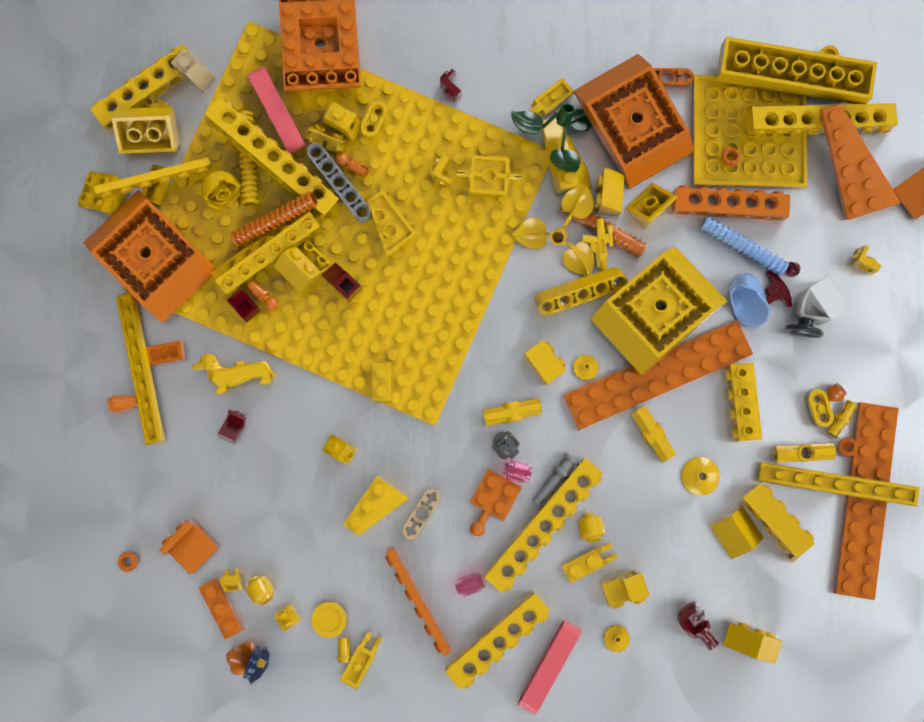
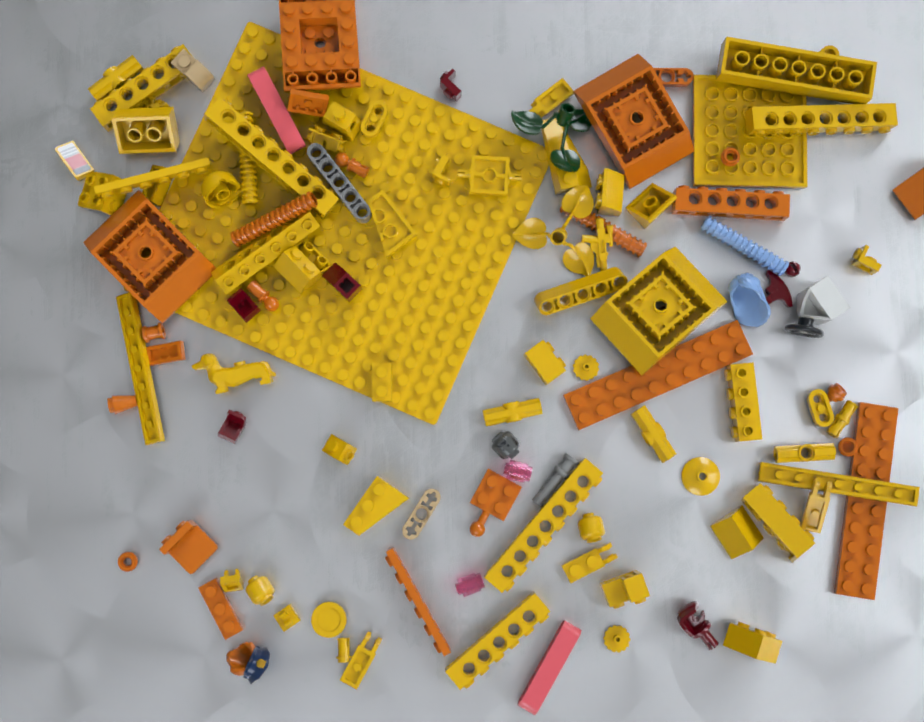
orange wing [820,104,901,220] -> none
none -> slope [55,141,95,181]
none -> yellow piece [88,55,143,101]
none -> orange bush [142,322,166,343]
none -> orange bracket [287,89,329,117]
none -> yellow hinge [800,479,832,533]

